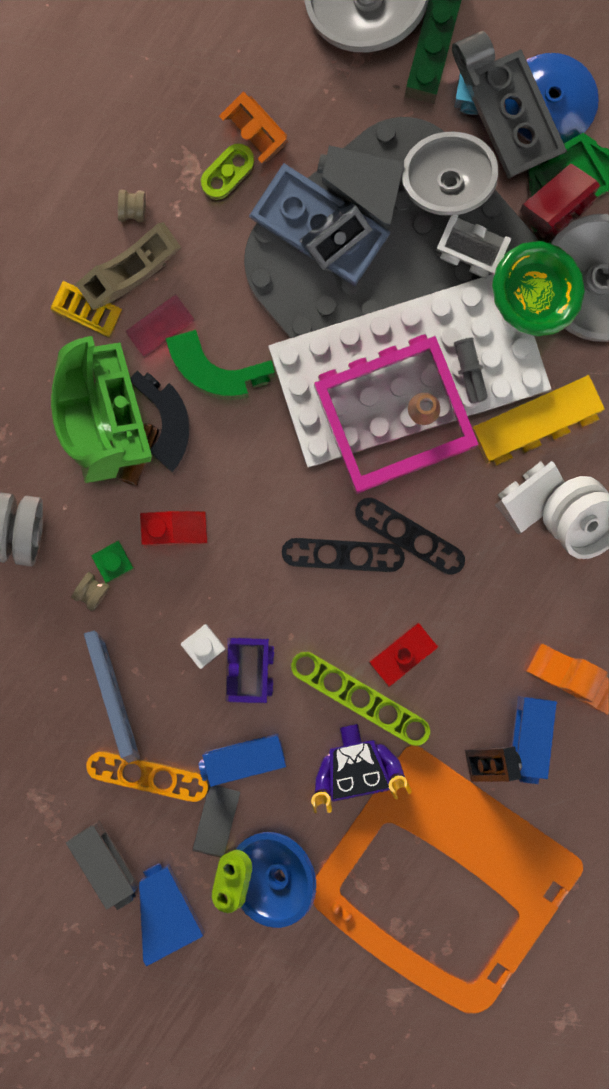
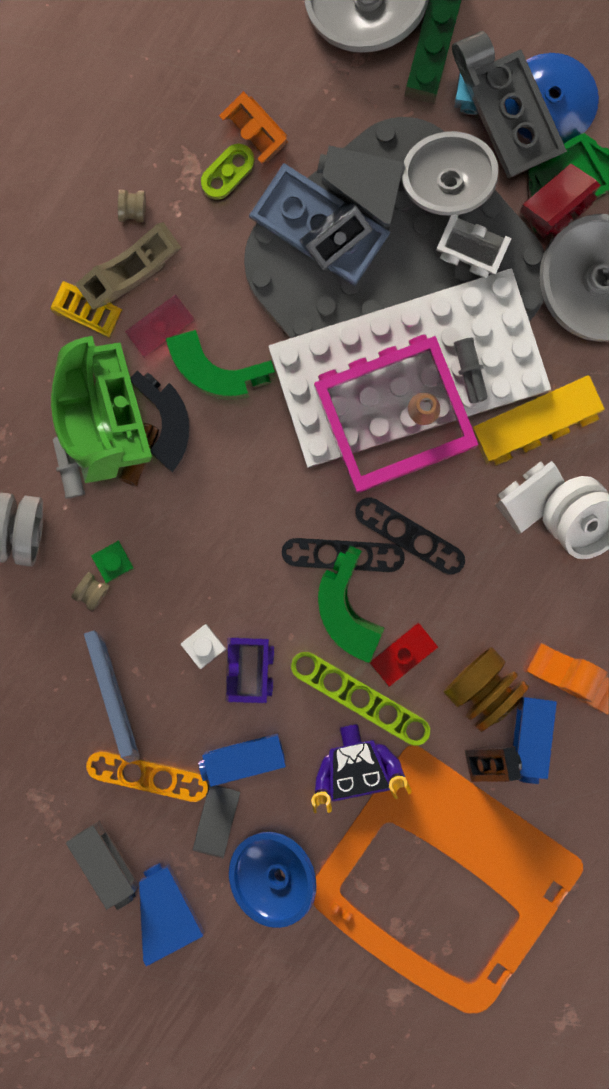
red slope [140,511,207,547] -> none
lime plate [212,850,252,913] -> none
green piece [492,241,585,336] -> none
none -> light grey axle [53,437,85,499]
none -> green arch [318,546,385,663]
none -> pearl gold wheel [443,647,529,732]

